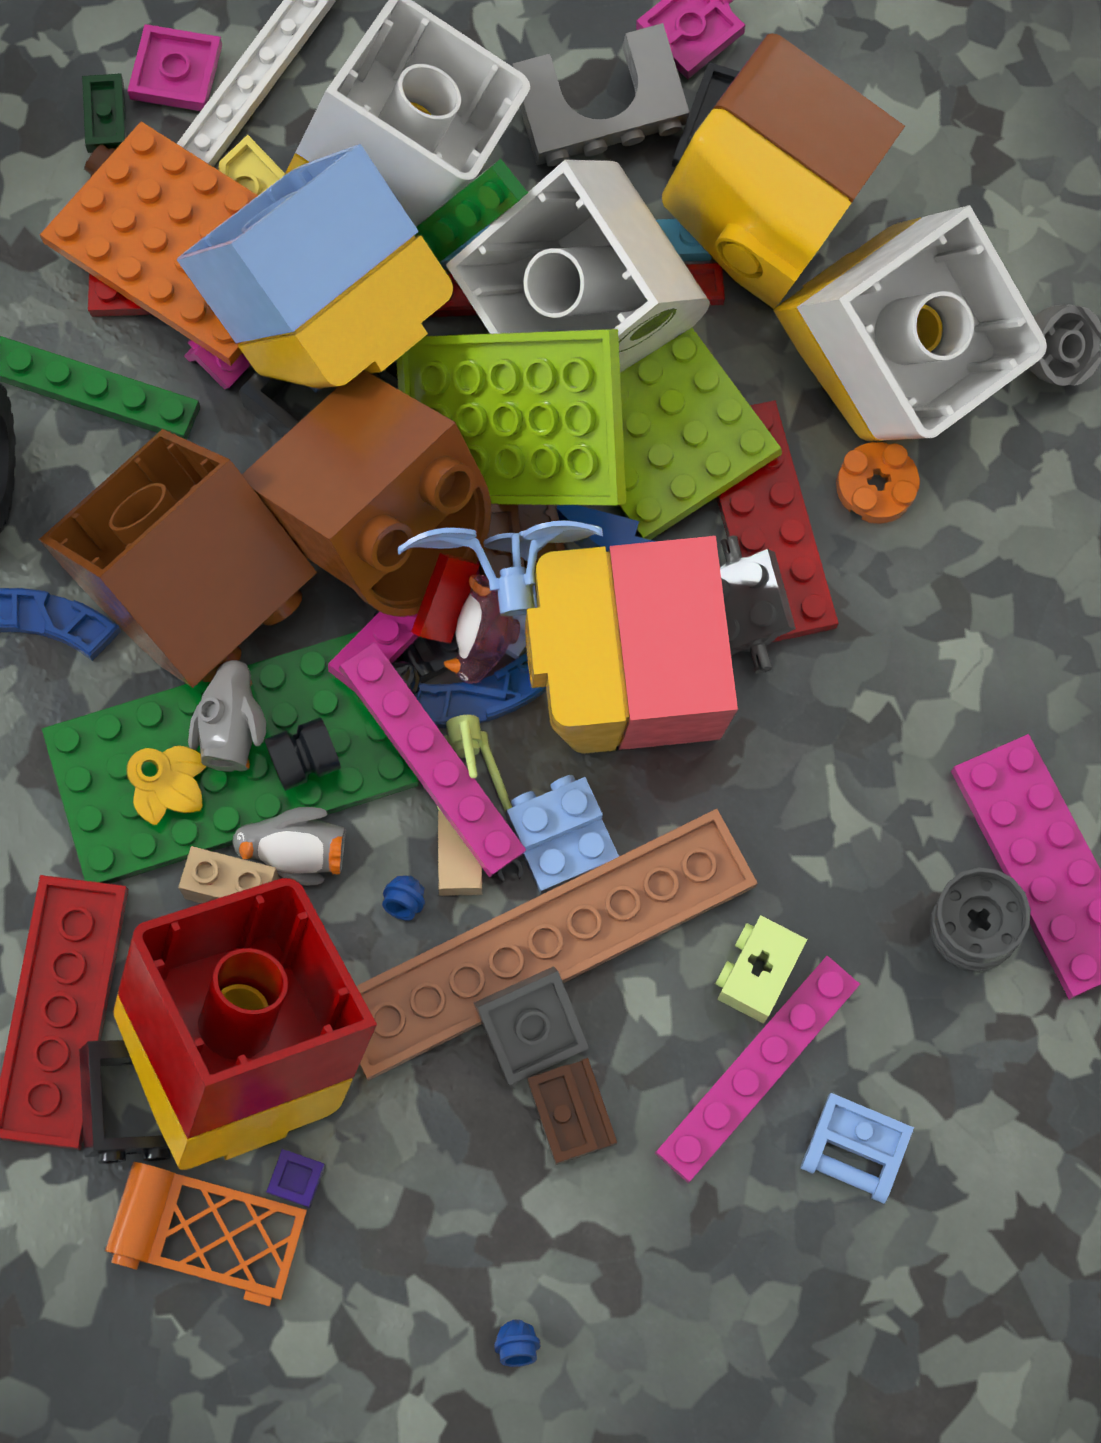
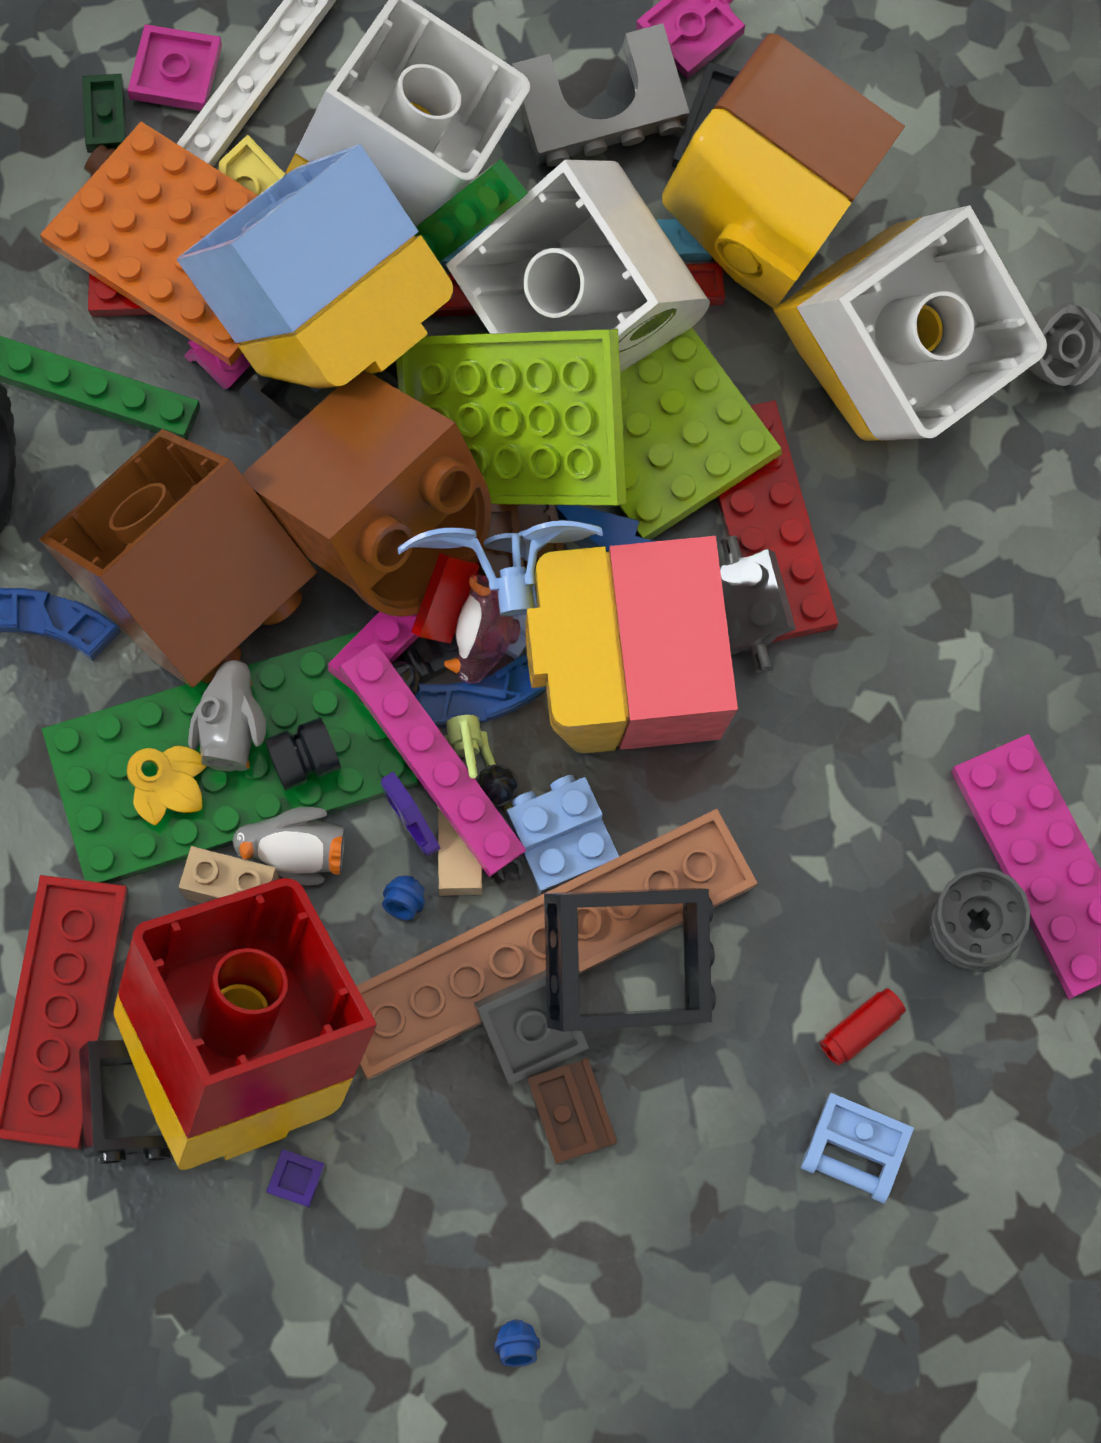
orange piece [105,1162,307,1306] -> none
dark pink plate [655,956,860,1183] -> none
yellowish green brick [715,915,808,1024] -> none
orange plate [836,442,920,524] -> none
none -> dark purple tile [381,771,441,856]
none -> black plate [476,764,518,807]
none -> black window [544,888,716,1032]
none -> red piece [819,988,906,1066]

